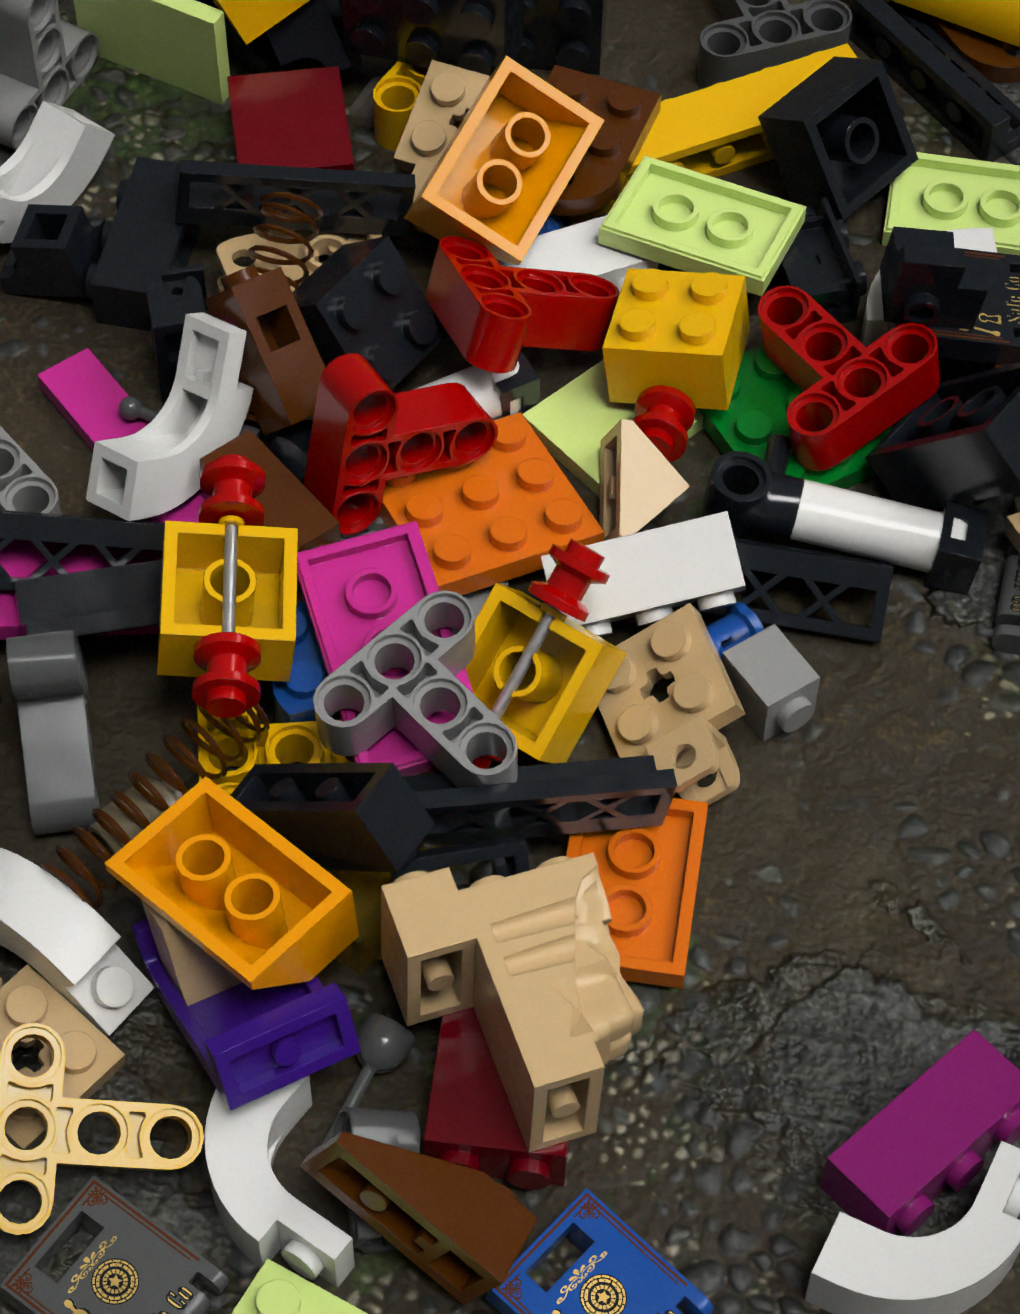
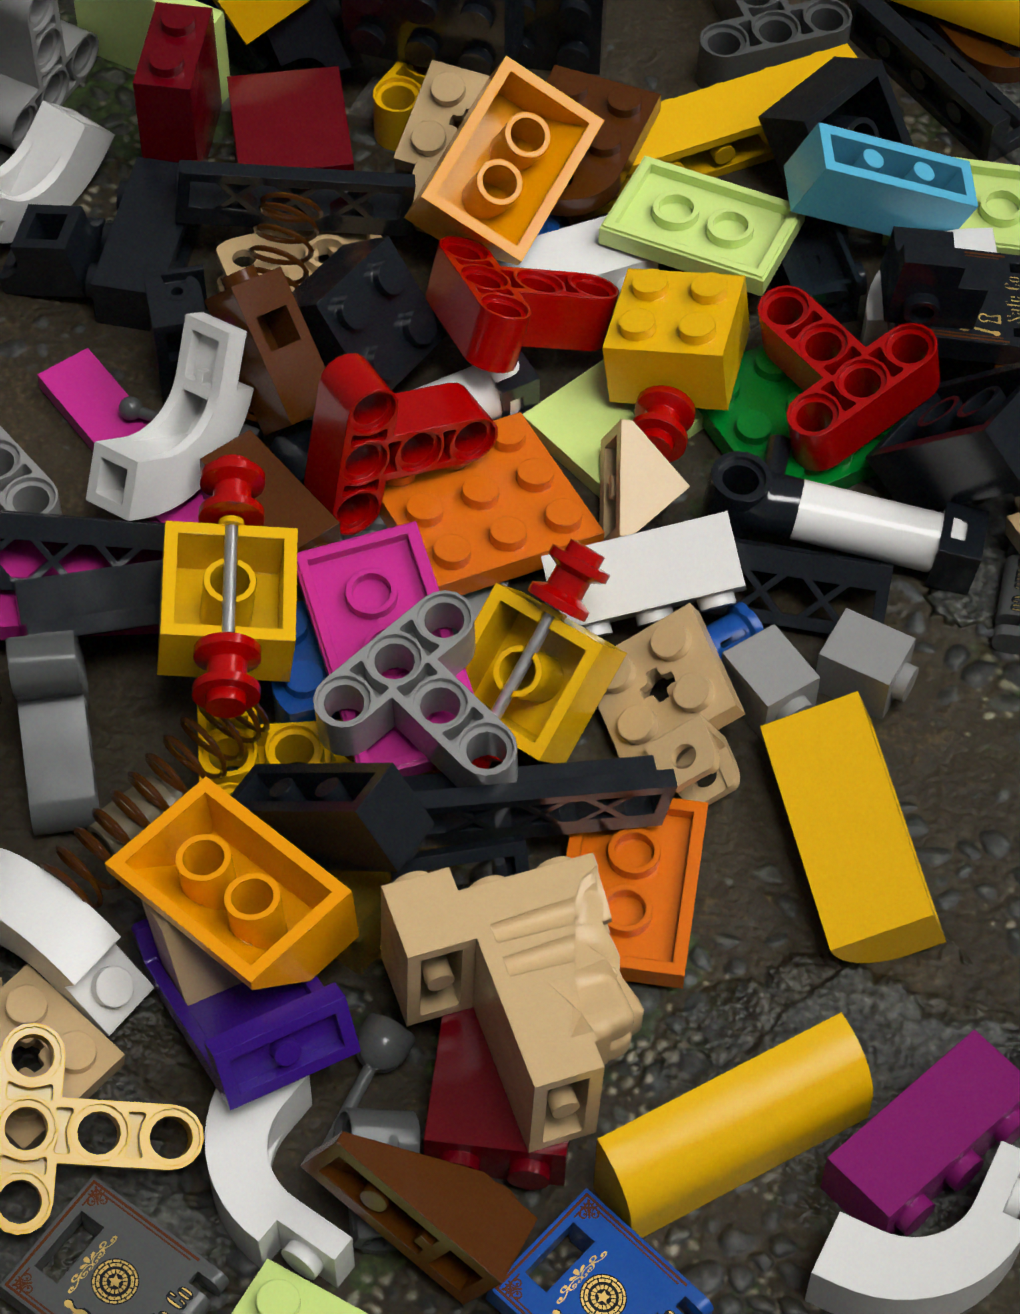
none -> dark red brick [133,2,222,163]
none -> yellow brick [593,1012,873,1238]
none -> yellow brick [760,691,946,963]
none -> medium azure brick [784,122,978,236]
none -> light grey brick [816,608,919,720]

